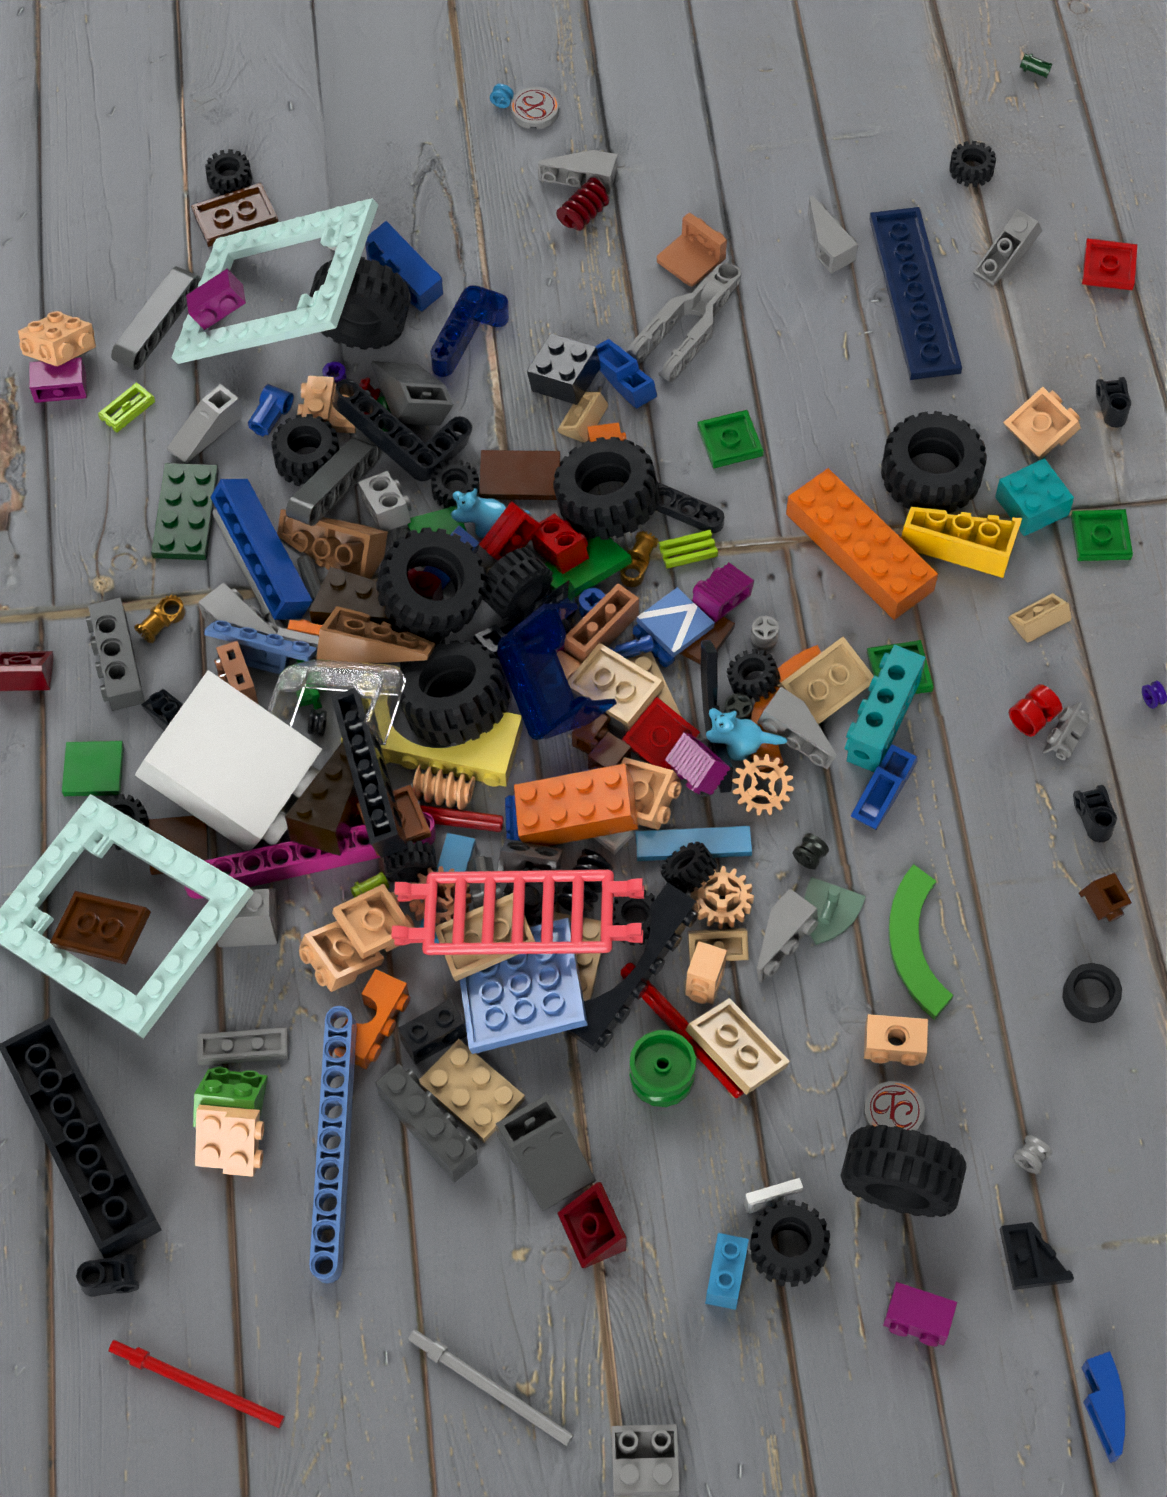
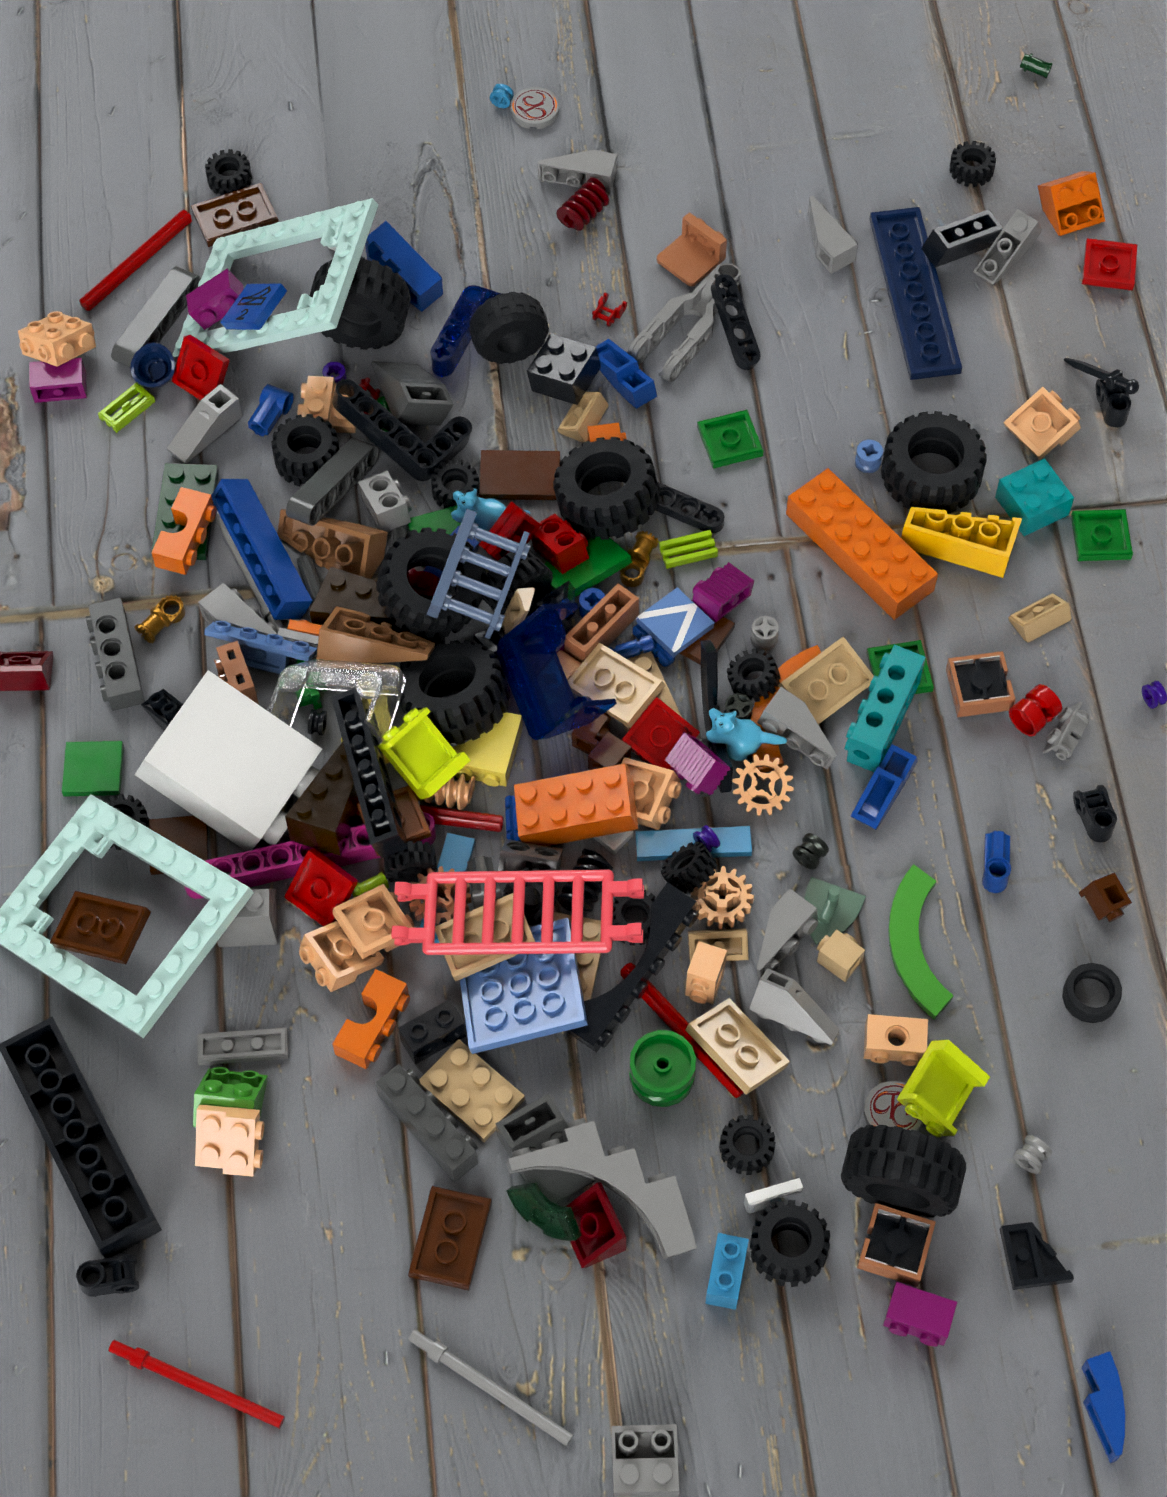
medium blue beam [309,1006,357,1284] -> none
none -> red axle [79,209,192,311]
none -> dark blue helmet [130,343,175,388]
none -> orange arch [151,487,216,575]
none -> red plate [171,335,230,400]
none -> blue tile [220,283,287,330]
none -> red plate [284,848,358,926]
none -> neon yellow panel [377,707,471,800]
none -> reddish brown tile [408,1186,492,1291]
none -> sand blue fence [426,509,531,639]
none -> black tyre [469,292,549,364]
none -> tan slope [502,587,535,644]
none -> light grey arch [506,1118,697,1260]
none -> clear green tile [506,1182,582,1241]
none -> red piece [592,292,627,327]
none -> dark purple bush [693,825,720,853]
none -> black beam [711,274,761,370]
none -> black tyre [719,1114,776,1175]
none -> light grey slope [749,968,840,1045]
none -> tan brick [817,929,865,982]
none -> medium blue wheel [855,440,883,473]
none -> piece [857,1203,936,1287]
none -> neon yellow panel [897,1040,990,1137]
none -> black brick [921,209,1003,268]
none -> piece [946,651,1015,717]
none -> blue piece [982,831,1011,893]
none -> orange slope [1037,171,1105,236]
none -> black sword [1064,358,1139,394]

